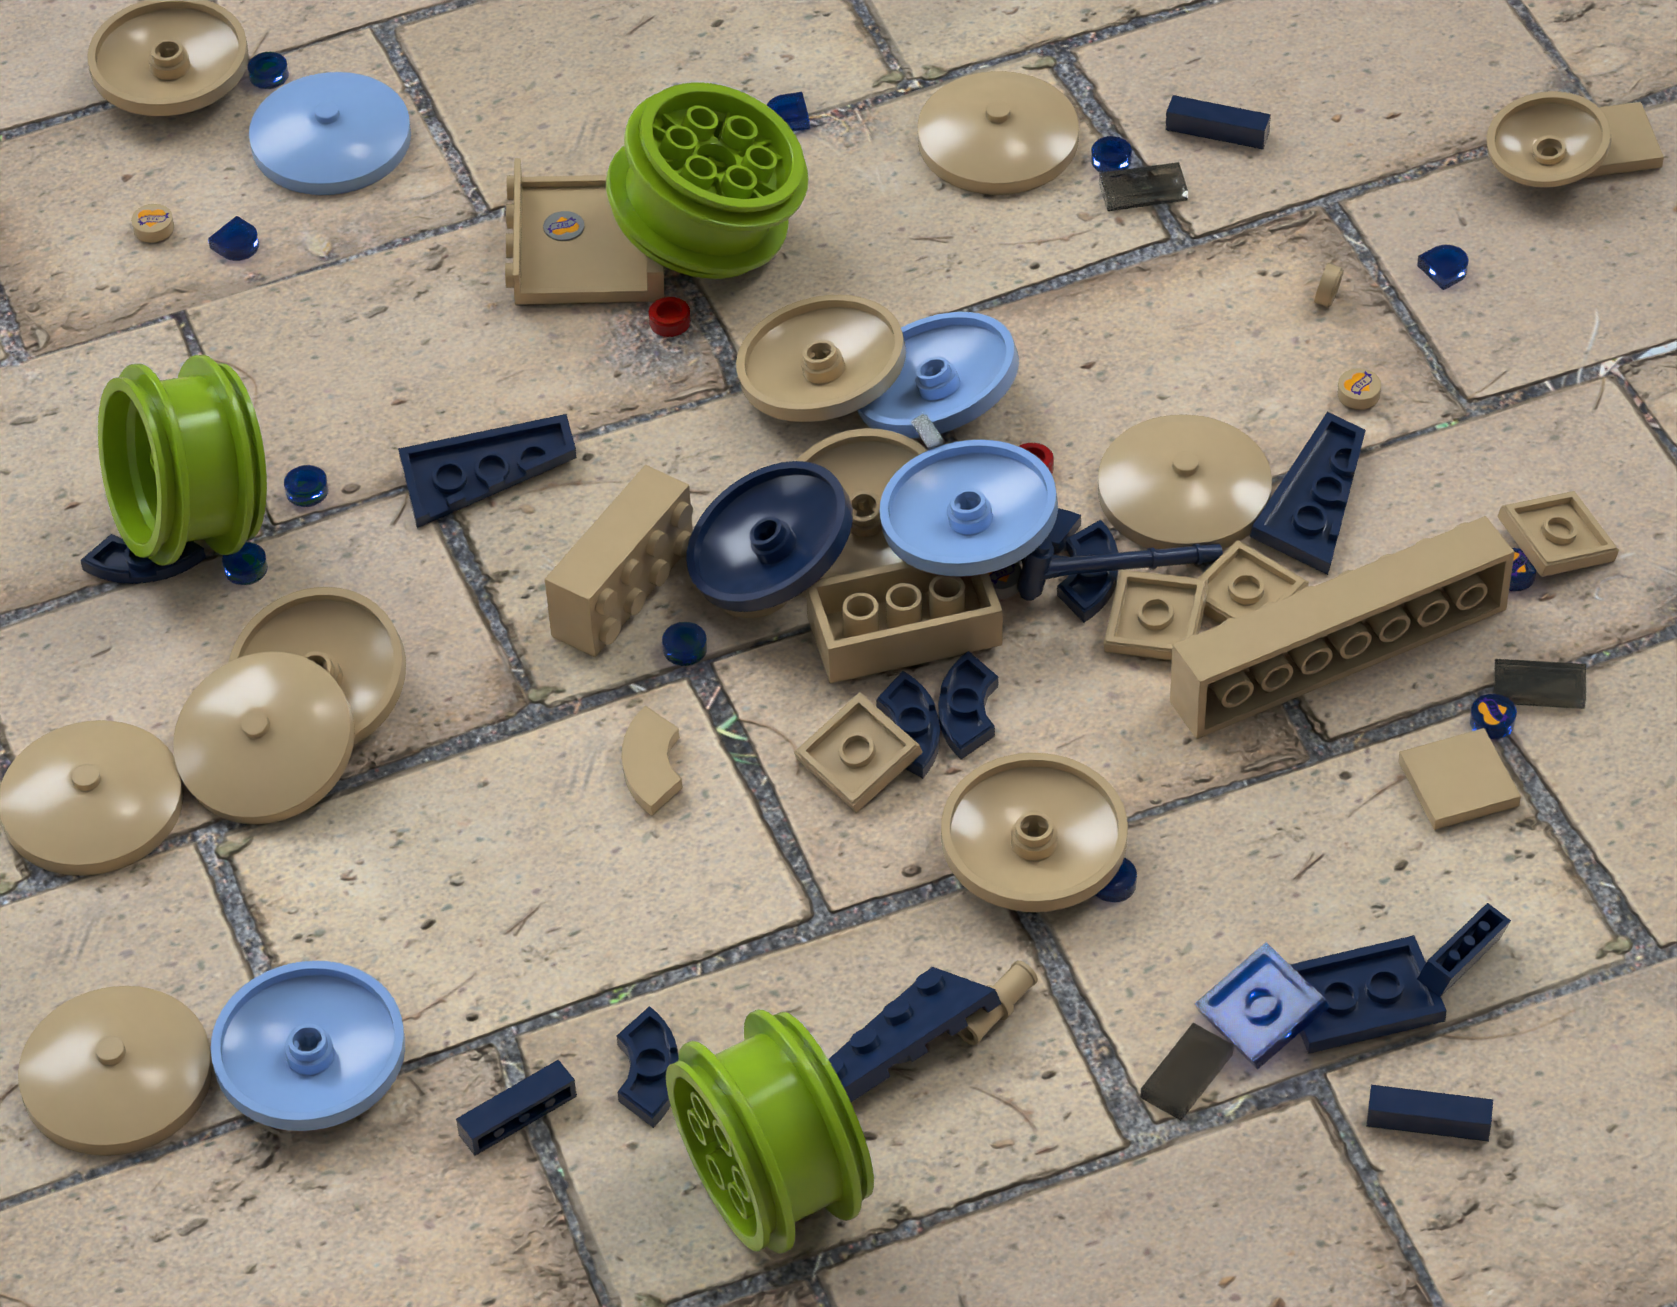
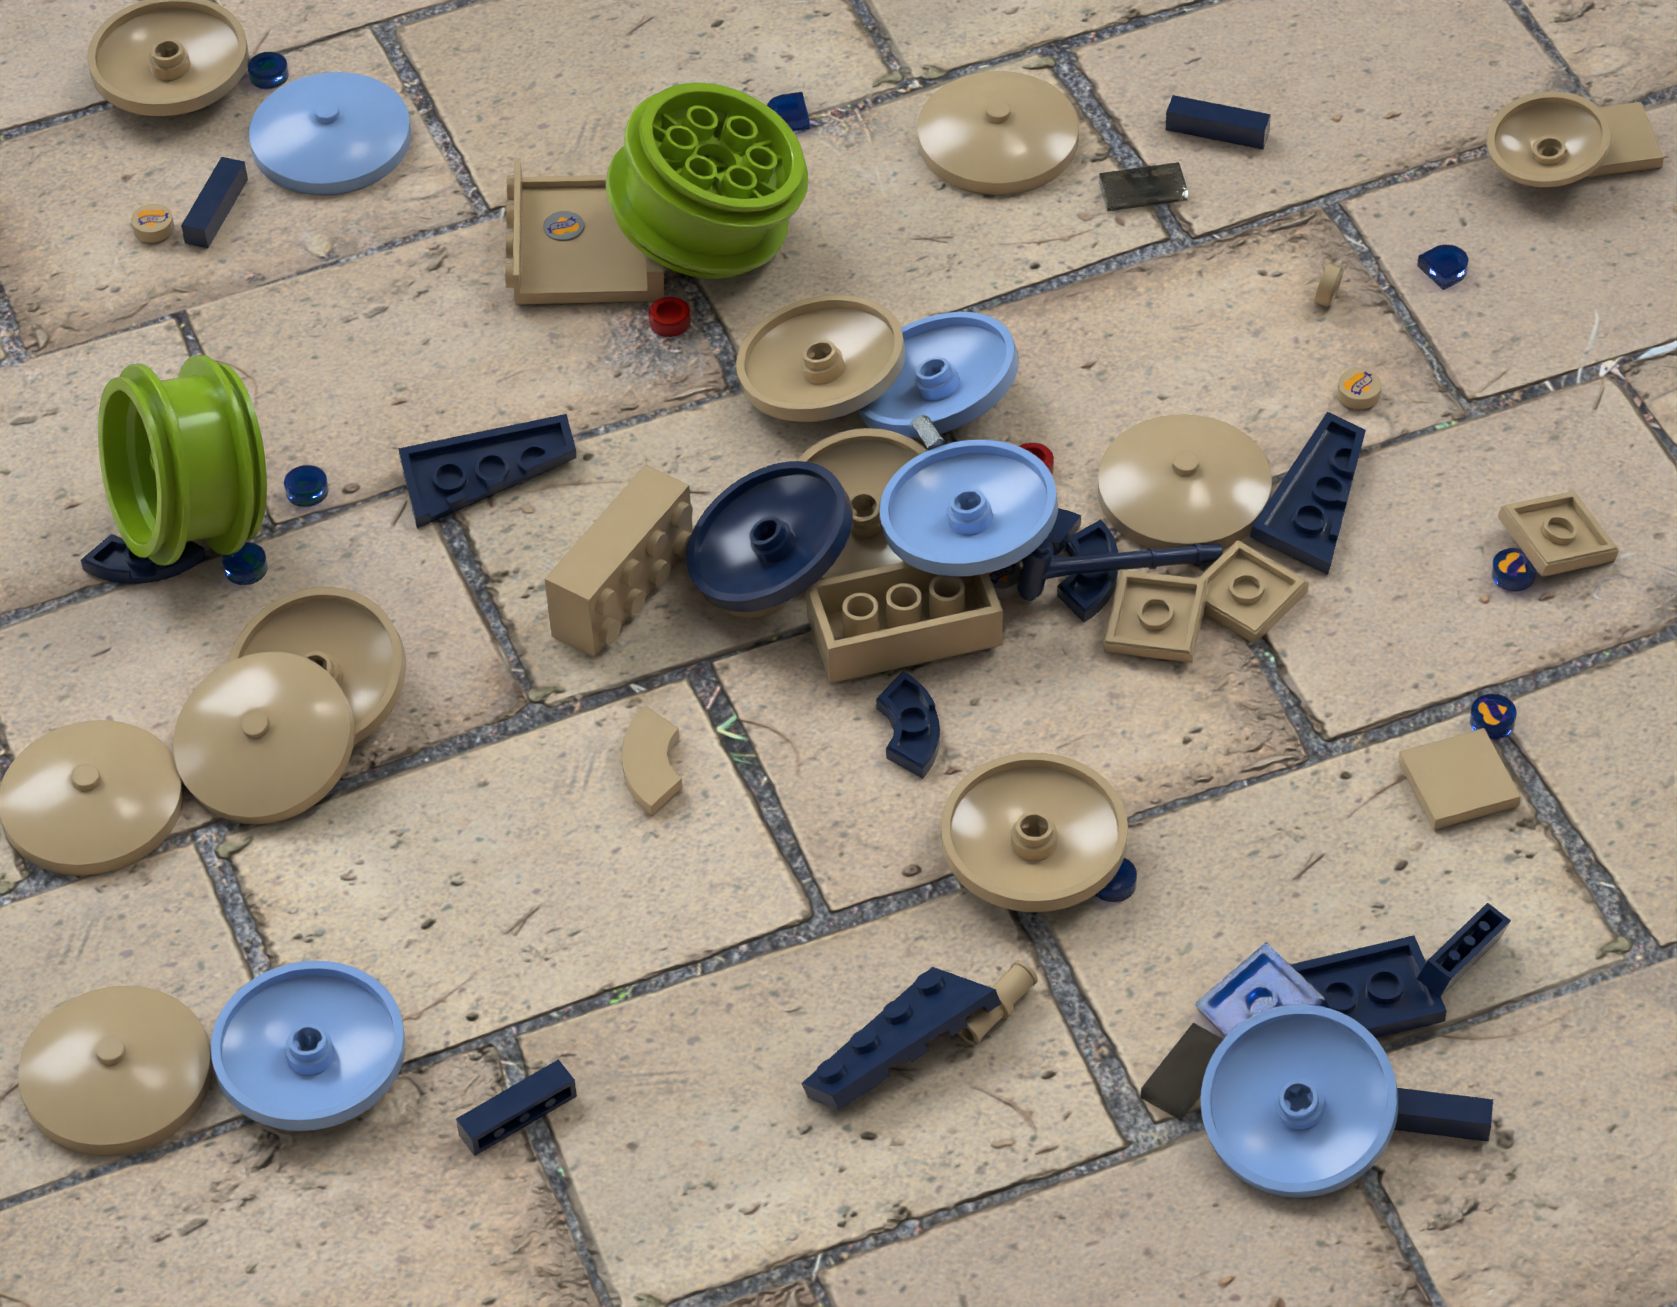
clear blue tile [208,216,259,261] -> none
dark blue tile [616,1006,679,1128] -> none
clear blue tile [662,622,707,666] -> none
lime wheel [666,1009,874,1253] -> none
tan tile [794,692,923,813] -> none
dark blue tile [938,651,999,760] -> none
clear blue tile [1091,136,1132,175] -> none
tan brick [1170,516,1515,739] -> none
clear smoke tile [1493,659,1586,709] -> none
none -> dark blue piece [181,157,248,249]
none -> light blue dish [1201,1004,1398,1198]

